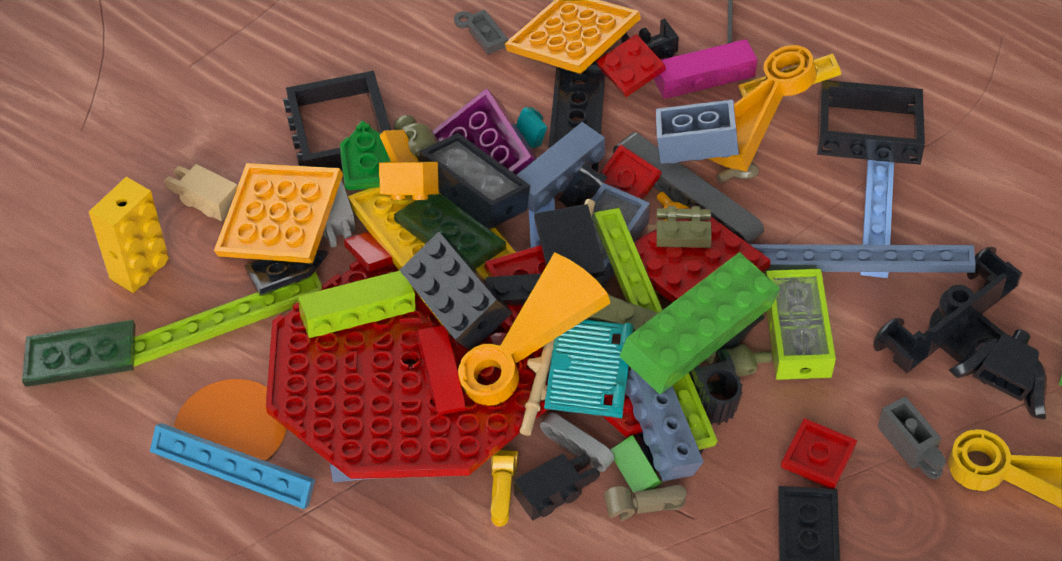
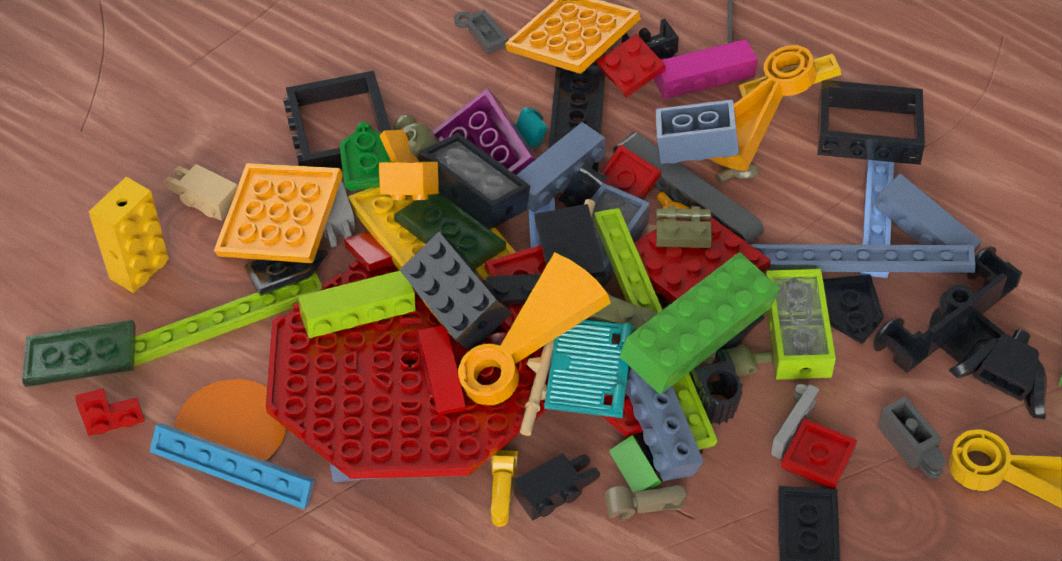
light grey beam [540,413,615,472] -> none
none -> red plate [75,388,144,436]
none -> light grey hinge [771,384,820,460]
none -> black tile [823,274,884,345]
none -> sand blue brick [873,173,982,252]

